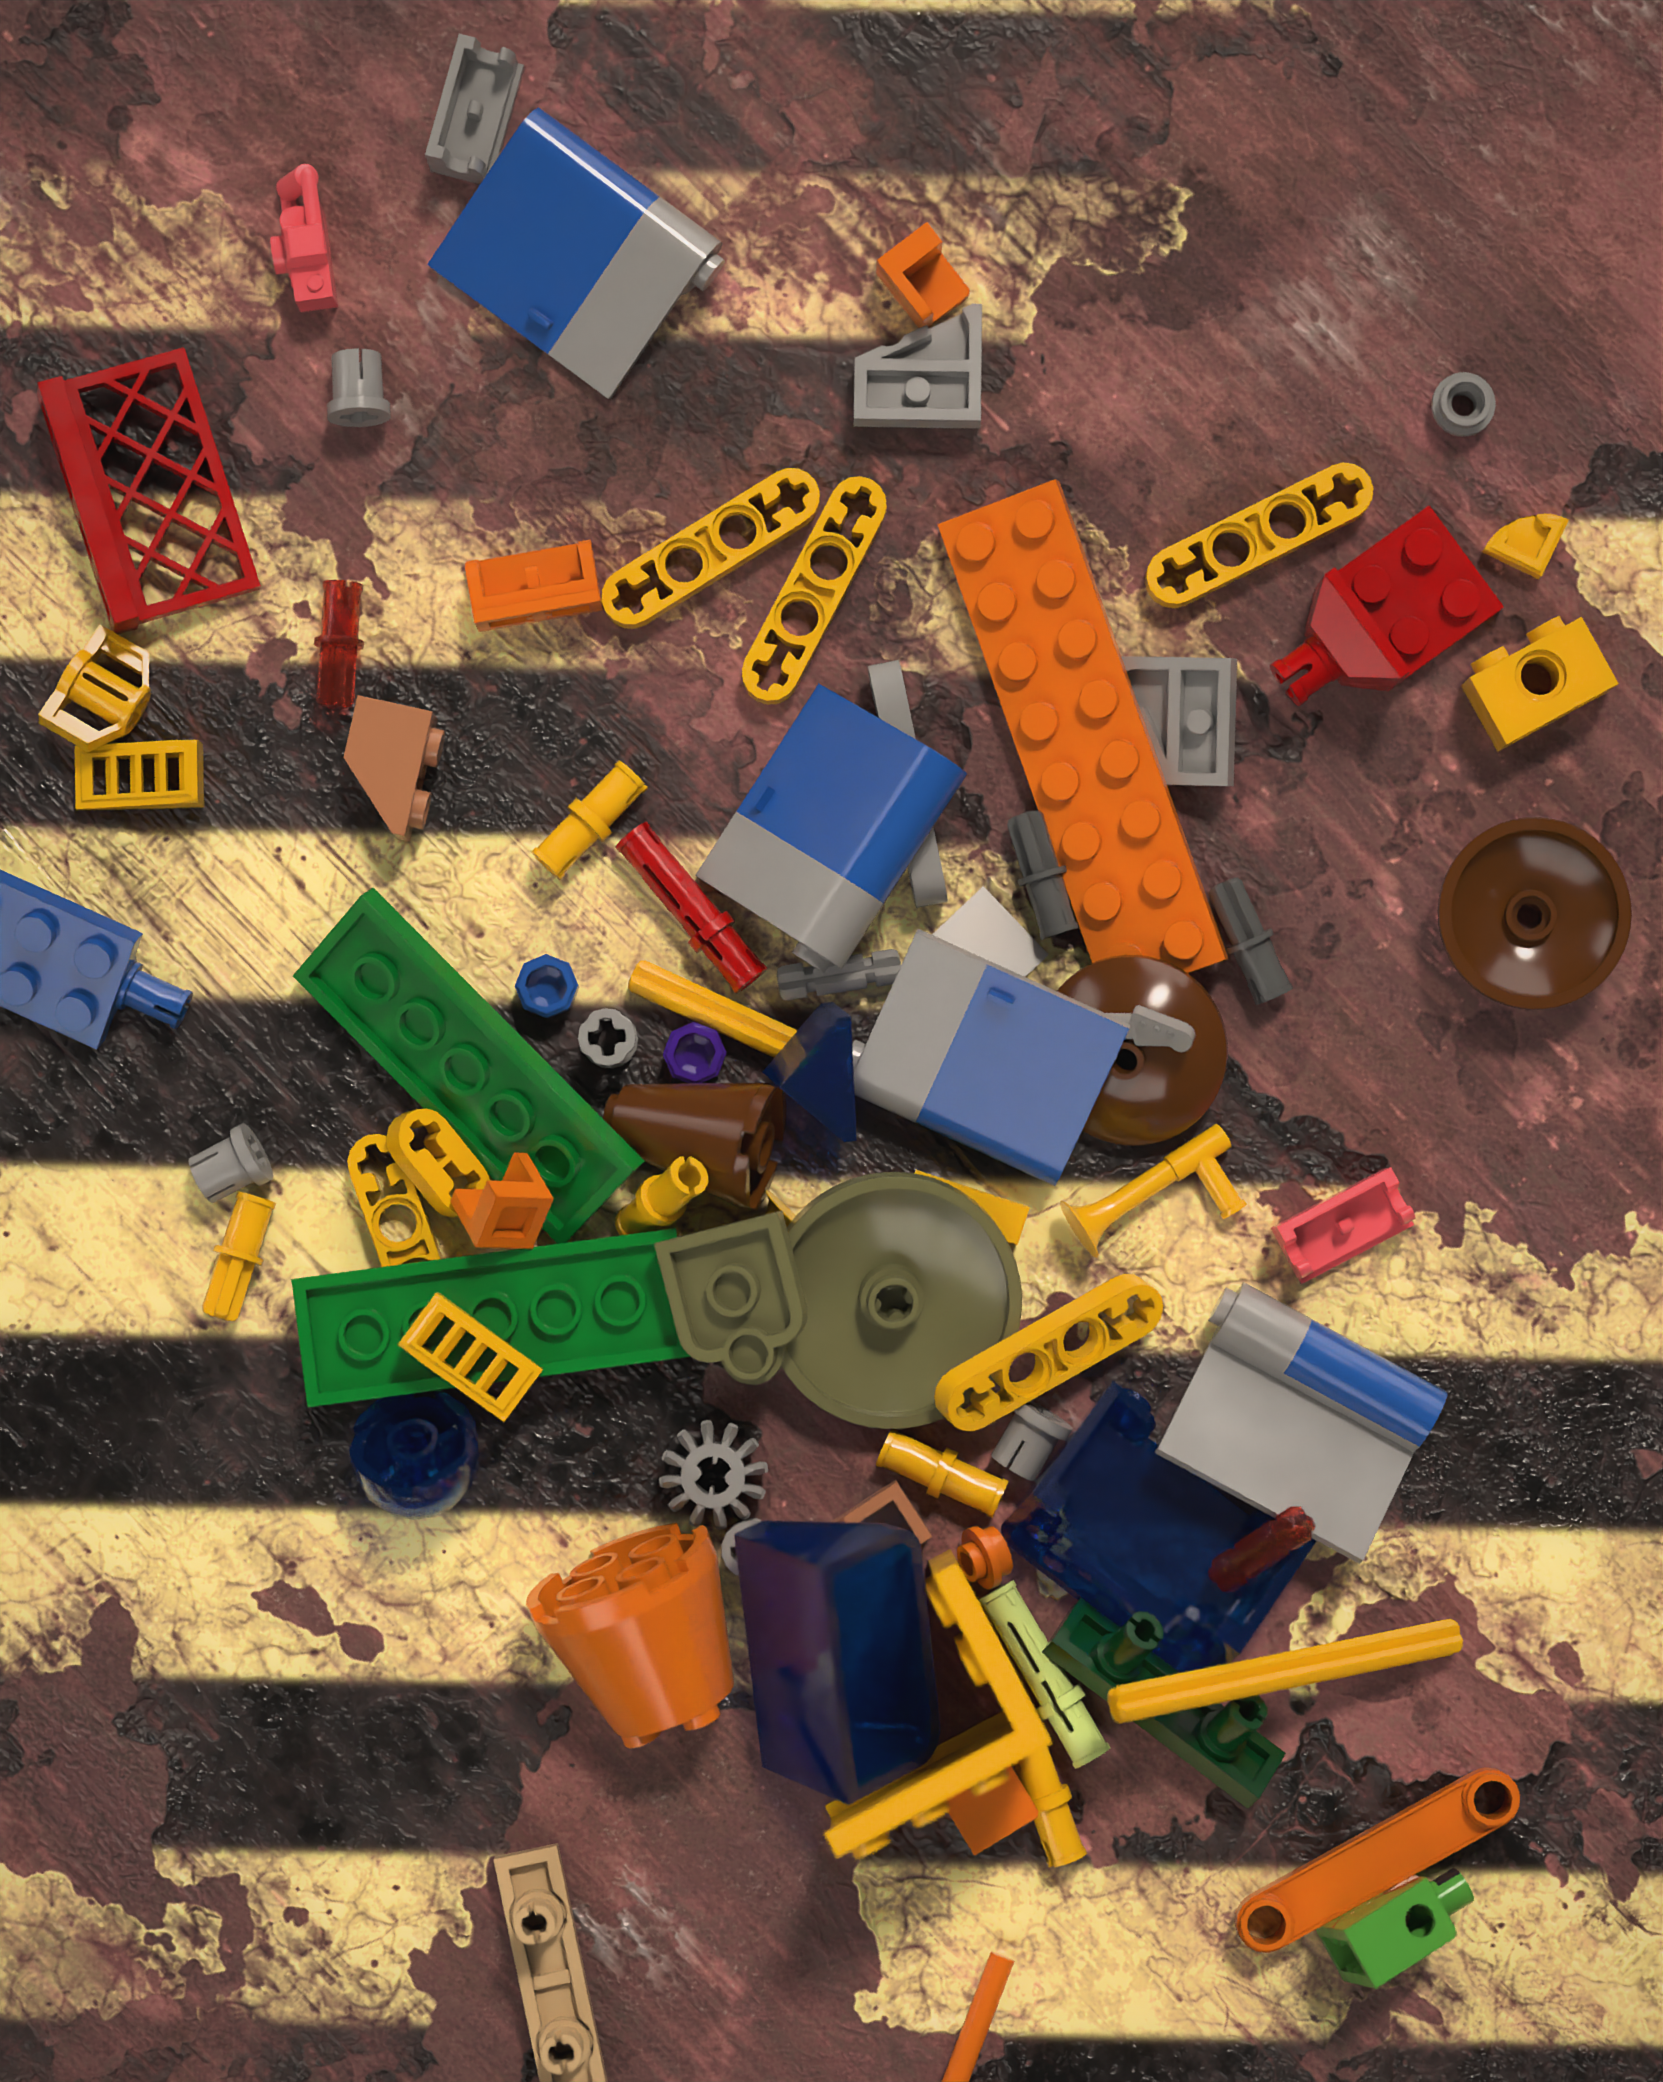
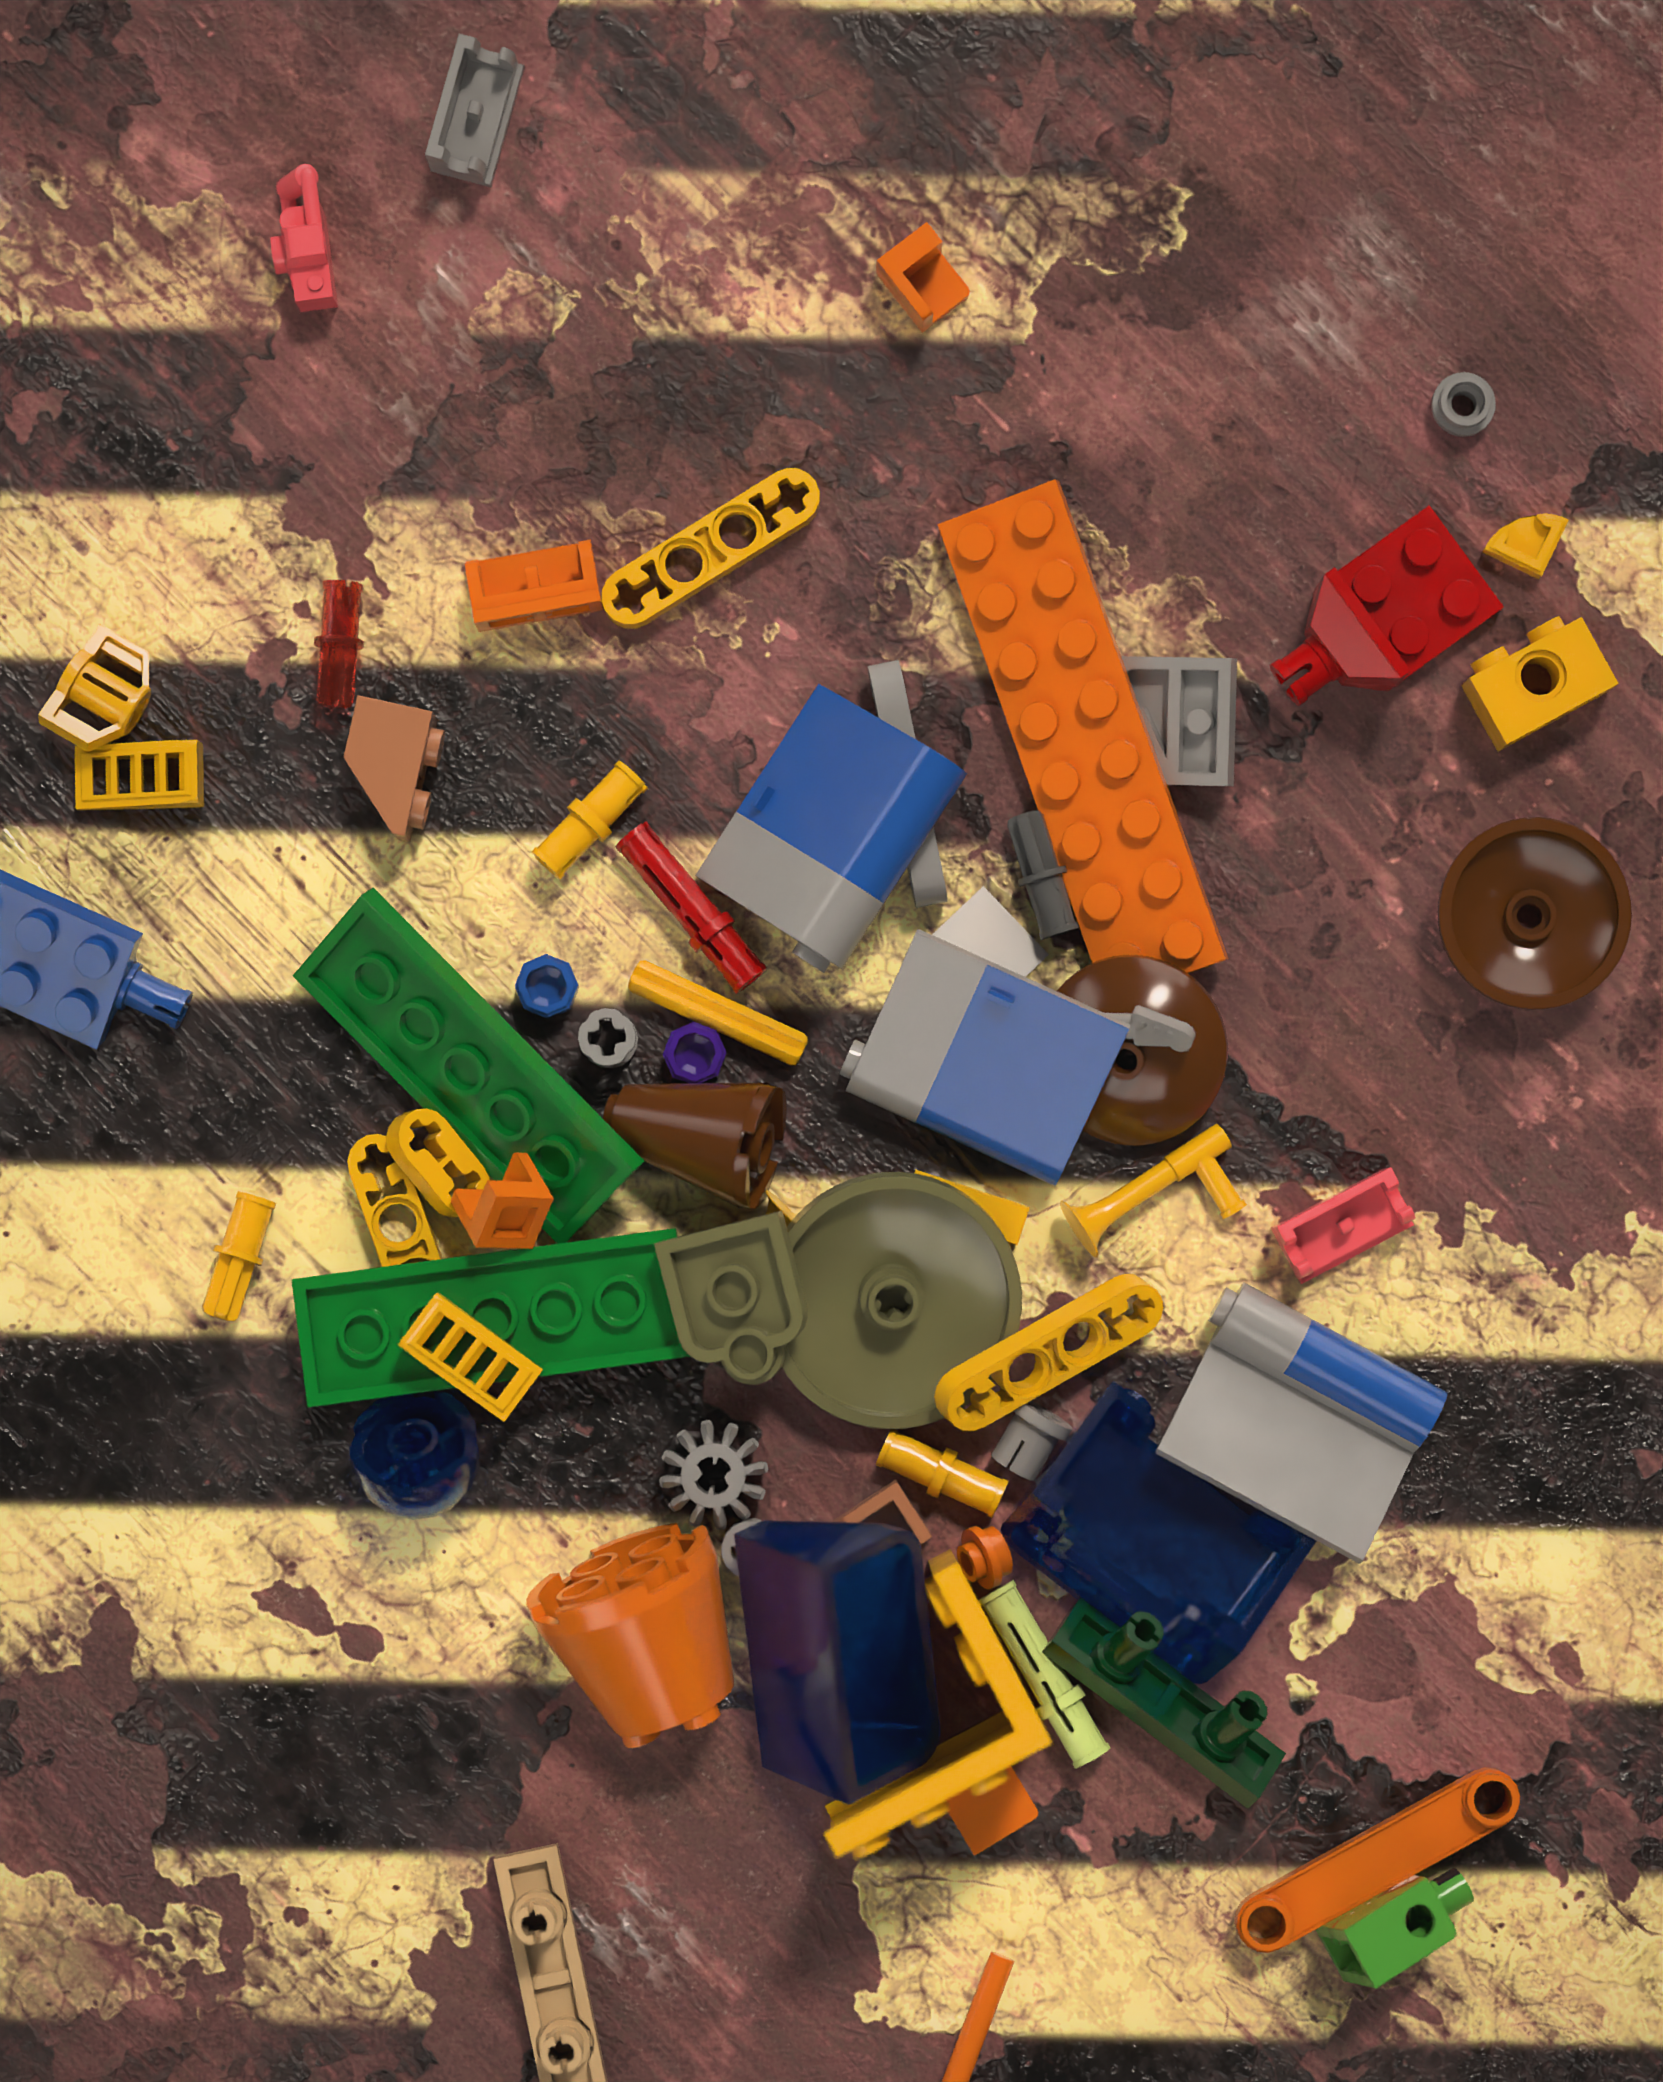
red fence [37,347,261,635] -> none
light grey bush [188,1123,273,1203] -> none
light grey bush [327,349,391,427] -> none
blue door [427,107,725,399] -> none
yellow pin [615,1156,708,1235] -> none
yellow beam [742,476,887,705] -> none
clear blue slope [763,1002,857,1142] -> none
light grey axle [777,949,901,1001] -> none
light grey wing [854,304,982,429] -> none
yellow pin [1014,1746,1087,1868] -> none
yellow axle [1107,1619,1463,1723] -> none
yellow beam [1145,462,1373,608] -> none
clear red axle [1208,1506,1316,1593] -> none
dark grey axle [1209,877,1293,1005] -> none

